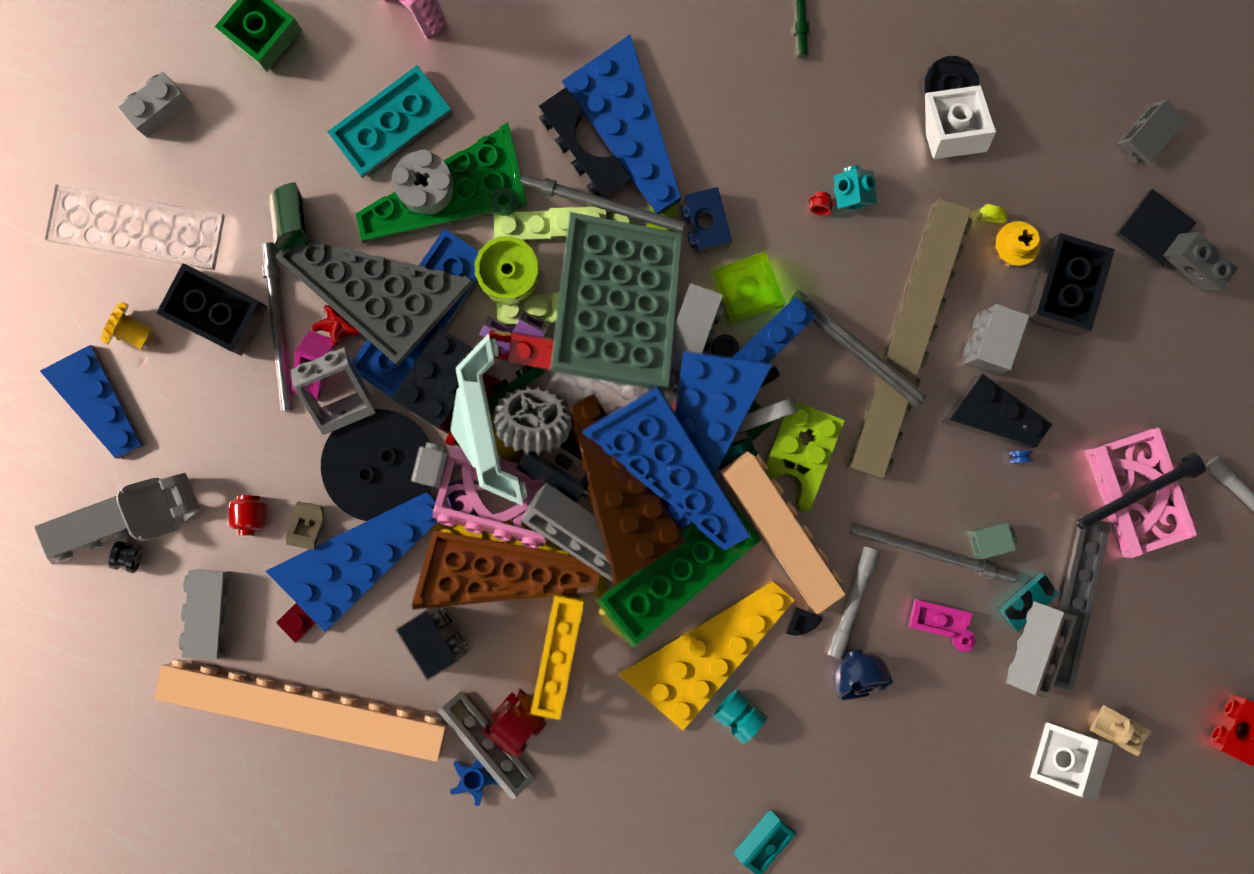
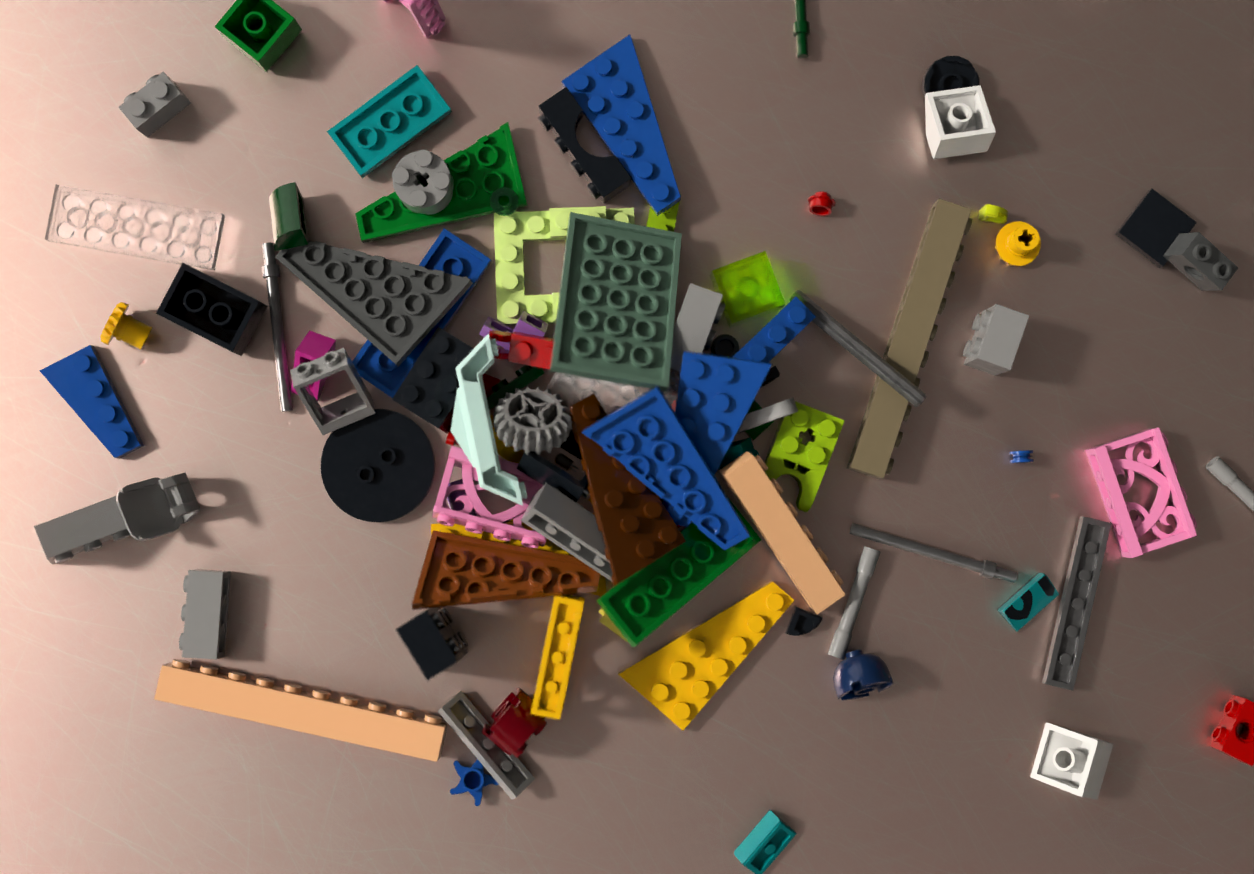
black wheel [108,541,143,574] -> none
red head [228,495,267,536] -> none
blue wing [265,492,437,632] -> none
dark red plate [276,603,316,643] -> none
dark tan bracket [286,501,324,550] -> none
red animal [312,305,361,346] -> none
light grey brick [411,442,449,488] -> none
lime wheel [475,236,540,305] -> none
flat silver bar [520,174,686,233] -> none
dark blue brick [680,187,732,255] -> none
teal wheel [713,689,768,744] -> none
teal brick [833,165,877,211] -> none
dark pink hinge [908,599,976,652] -> none
black wedge [942,374,1053,449] -> none
sand green brick [968,522,1017,559] -> none
light grey brick [1006,601,1078,698] -> none
black brick [1028,233,1115,335] -> none
black piece [1077,452,1206,529] -> none
tan hips [1090,705,1152,756] -> none
dark grey hinge [1116,99,1187,163] -> none

